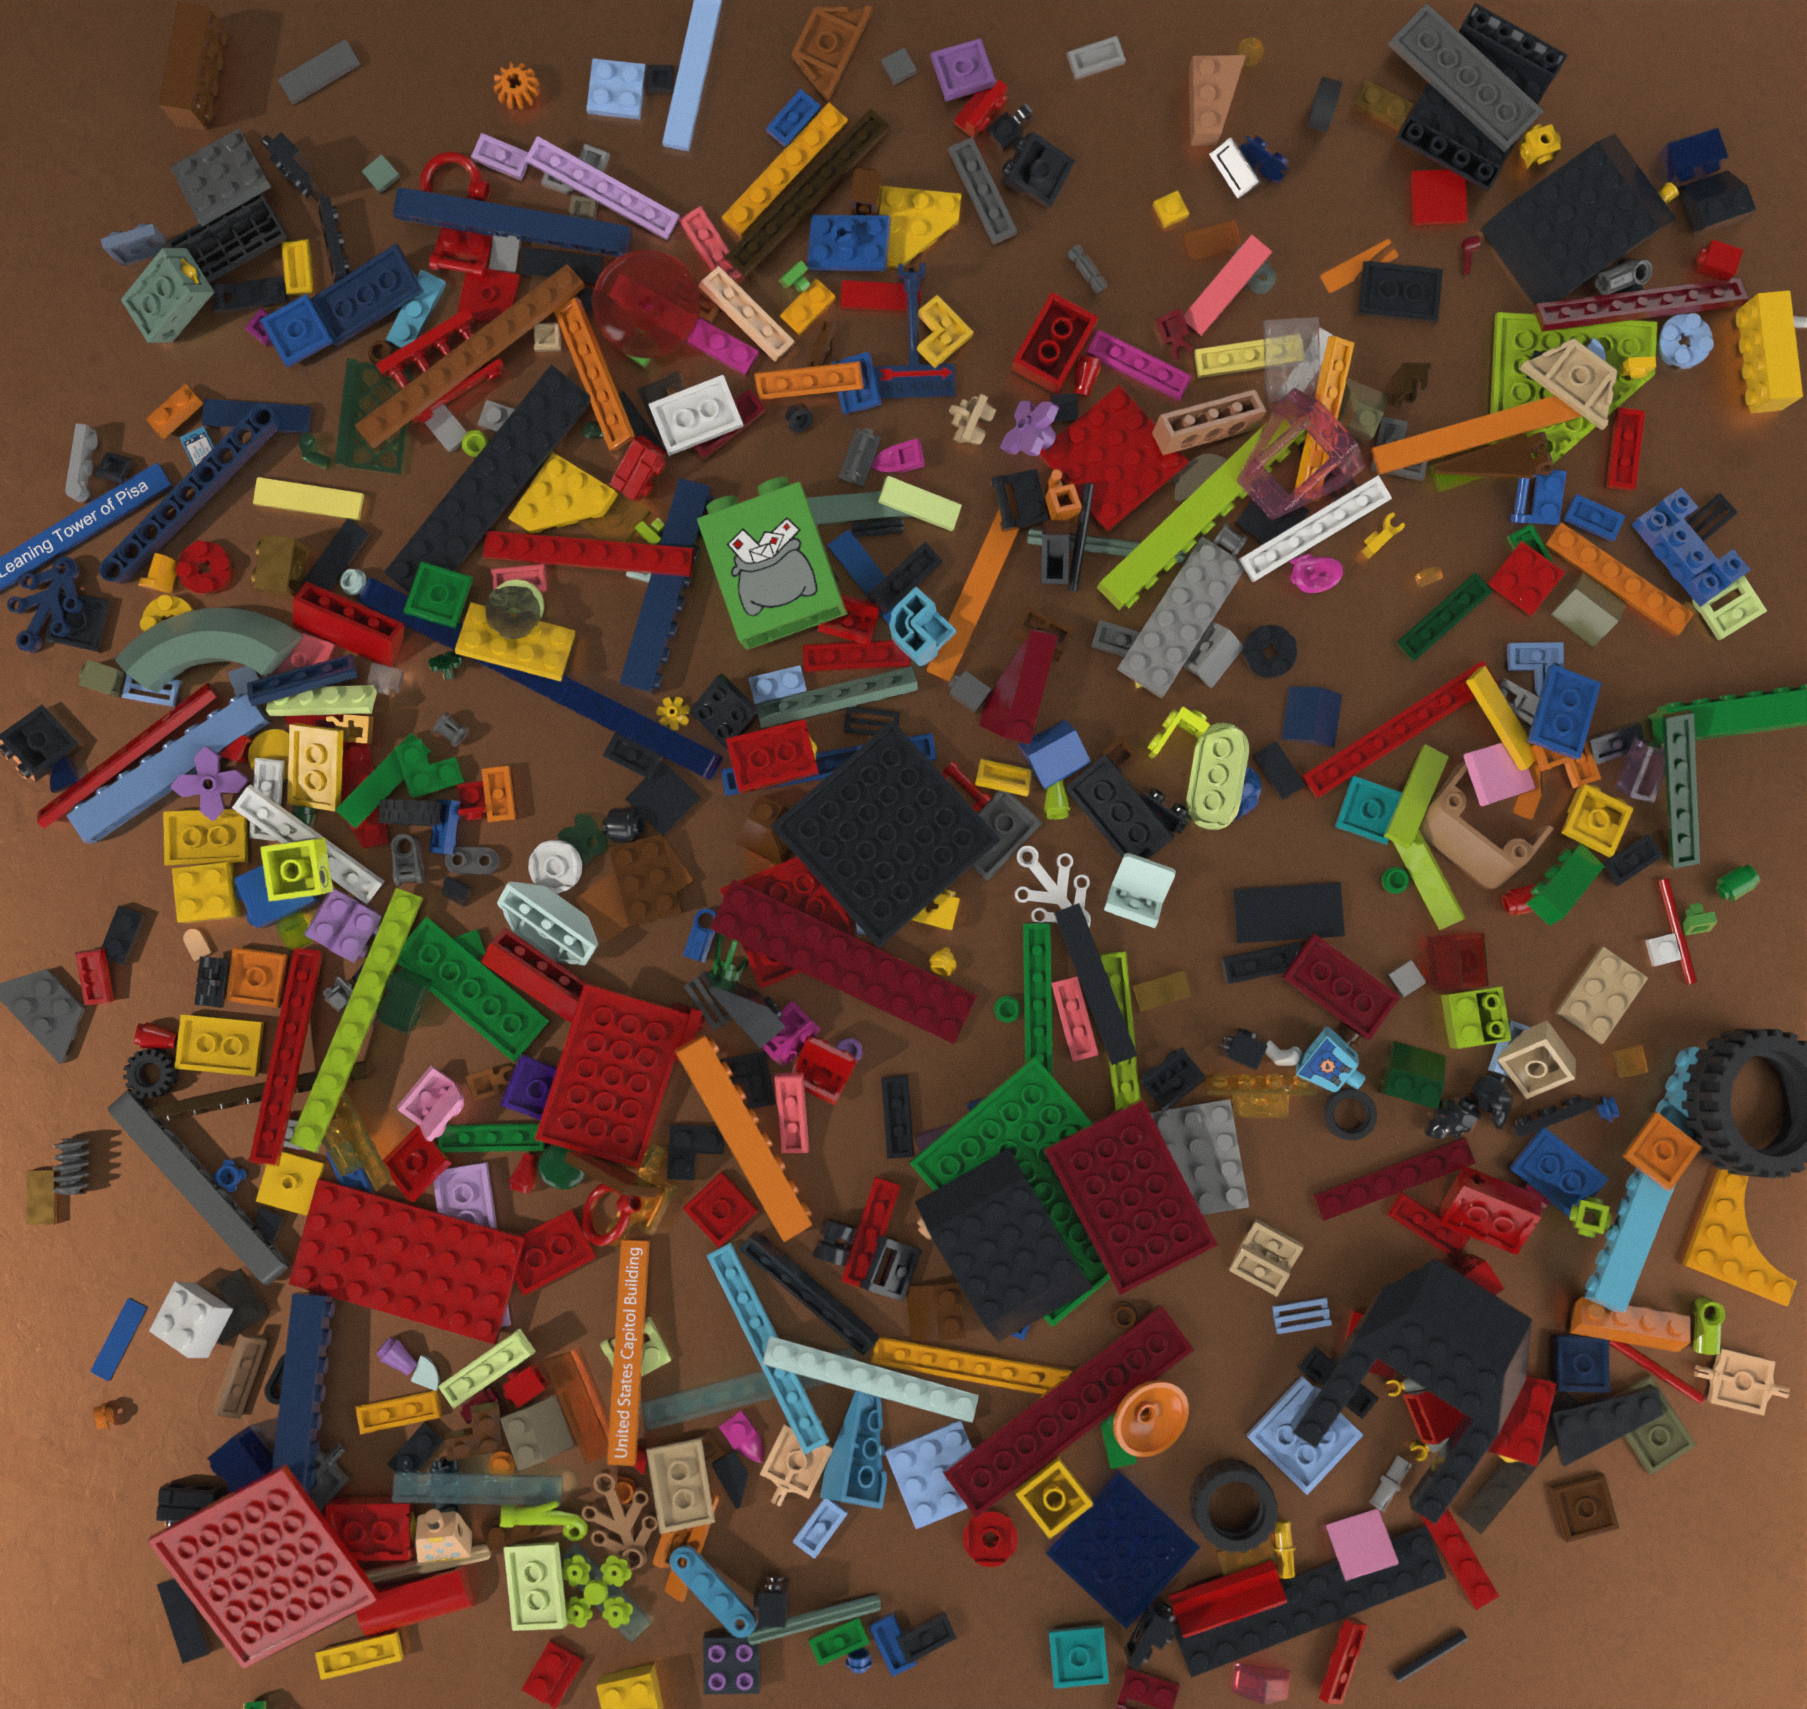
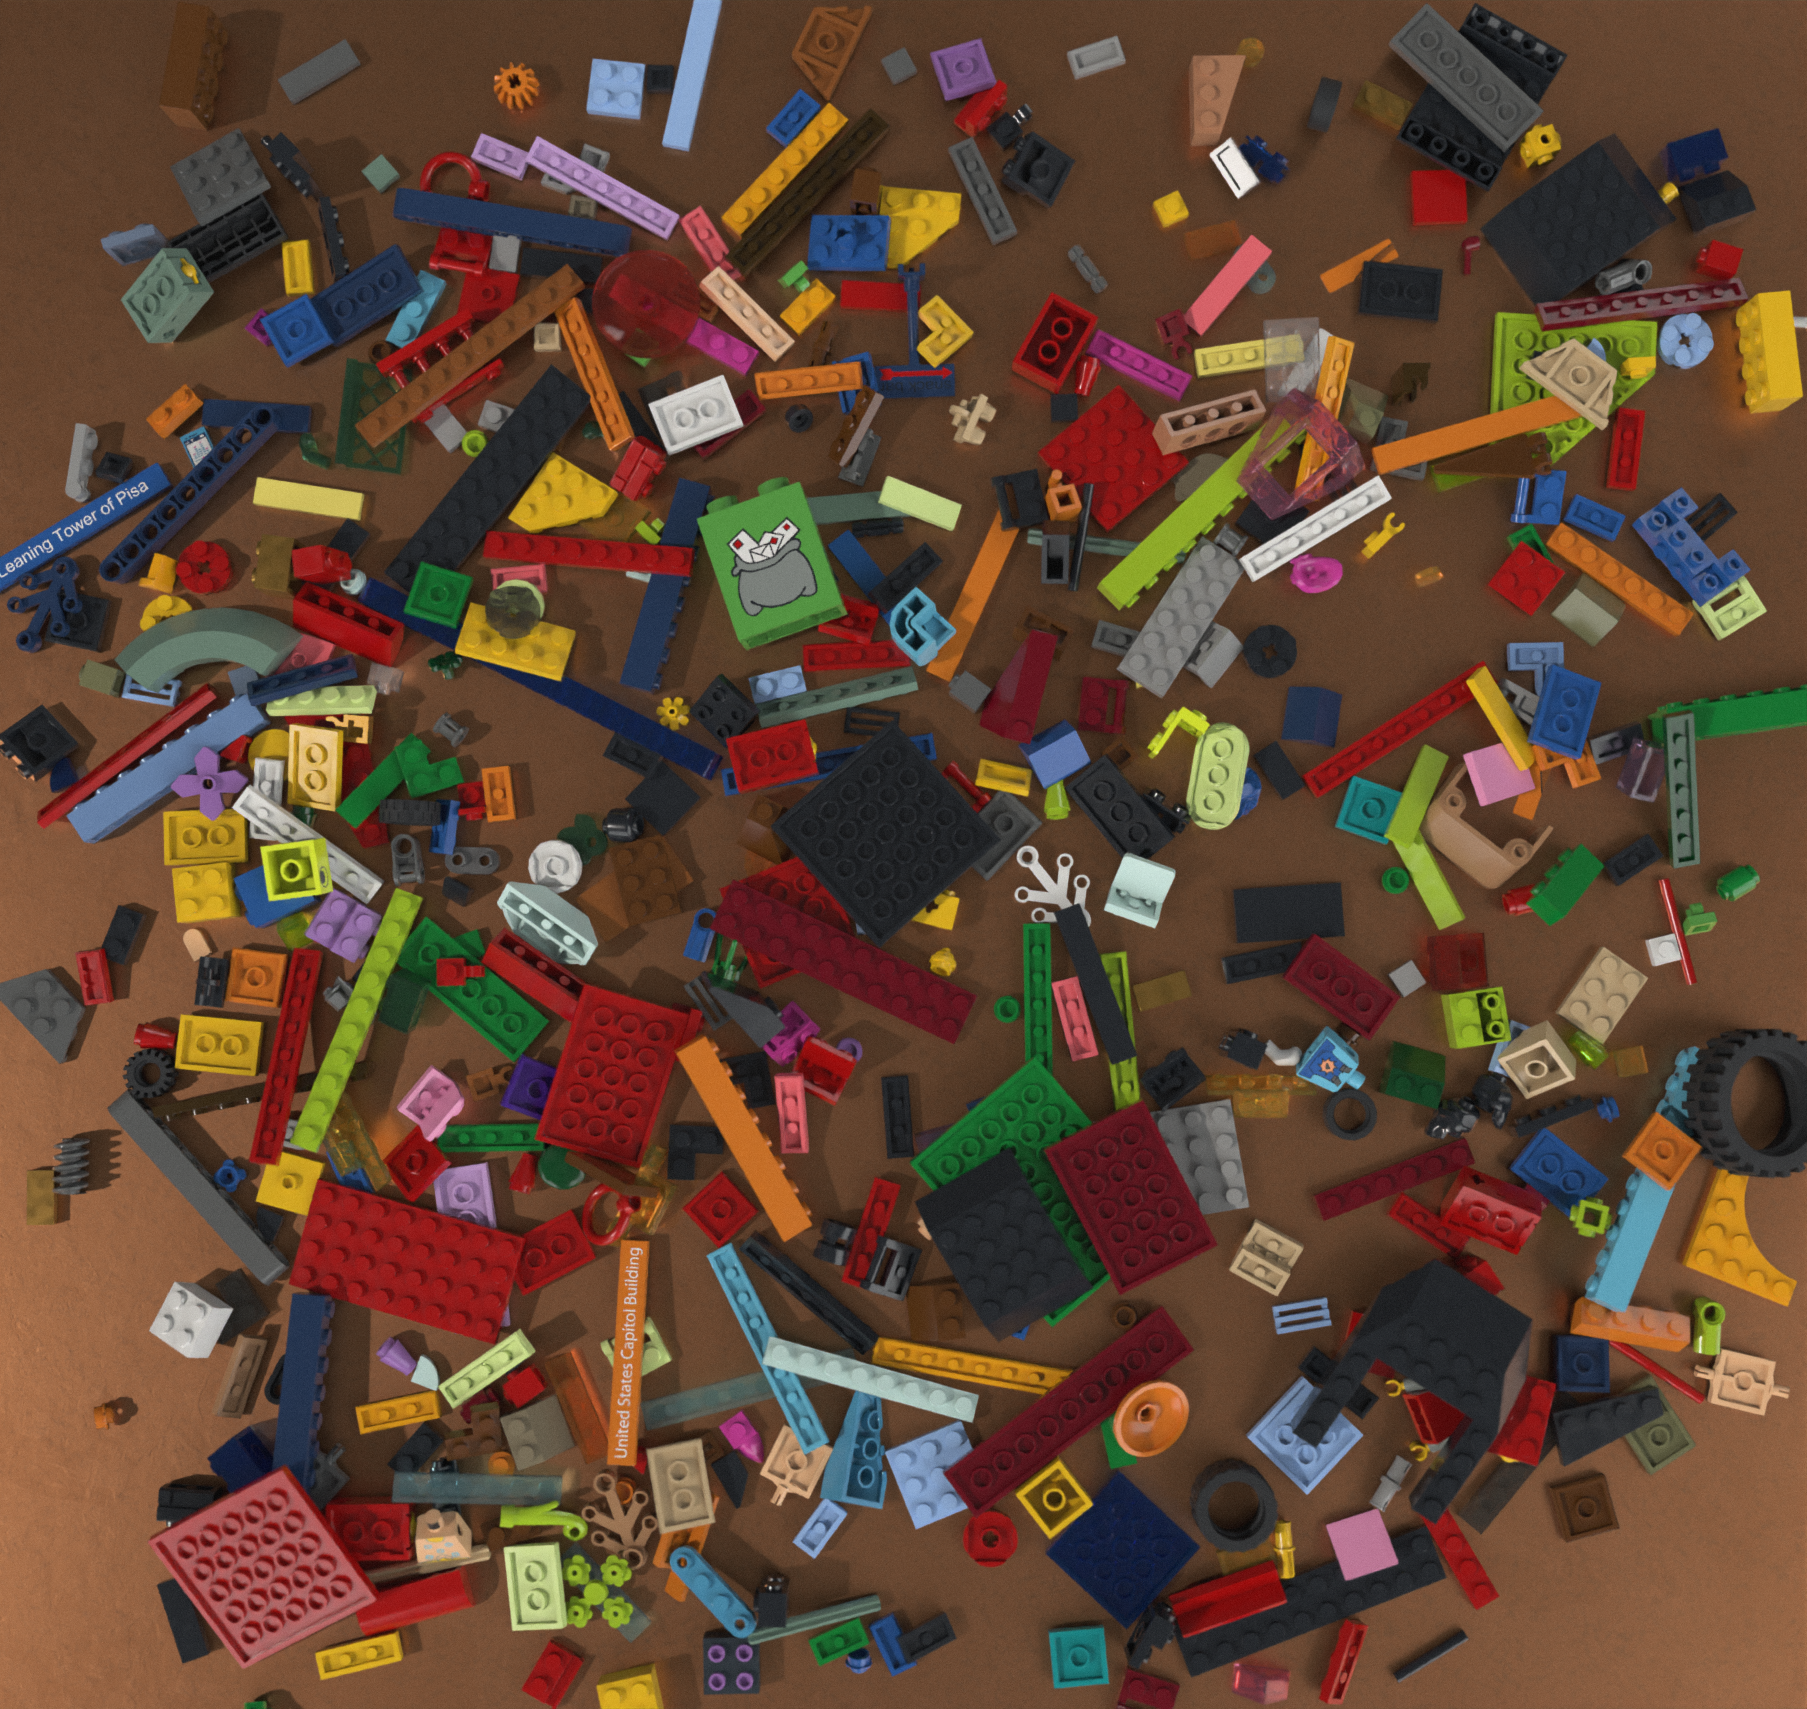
blue sticker [90,1299,146,1381] -> none
black plate [210,276,289,315] -> none
dark pink plate [871,438,925,473] -> none
medium lavender plant [1000,401,1059,456] -> none
dark green tile [1394,572,1494,663] -> none
yellow plate [1561,784,1634,857] -> none
none -> red brick [291,545,352,585]
none -> red plate [437,958,485,986]
none -> reddish brown plate [828,384,884,468]
none -> dark red plate [1077,677,1131,735]
none -> clear neon green cone [1568,1030,1609,1070]

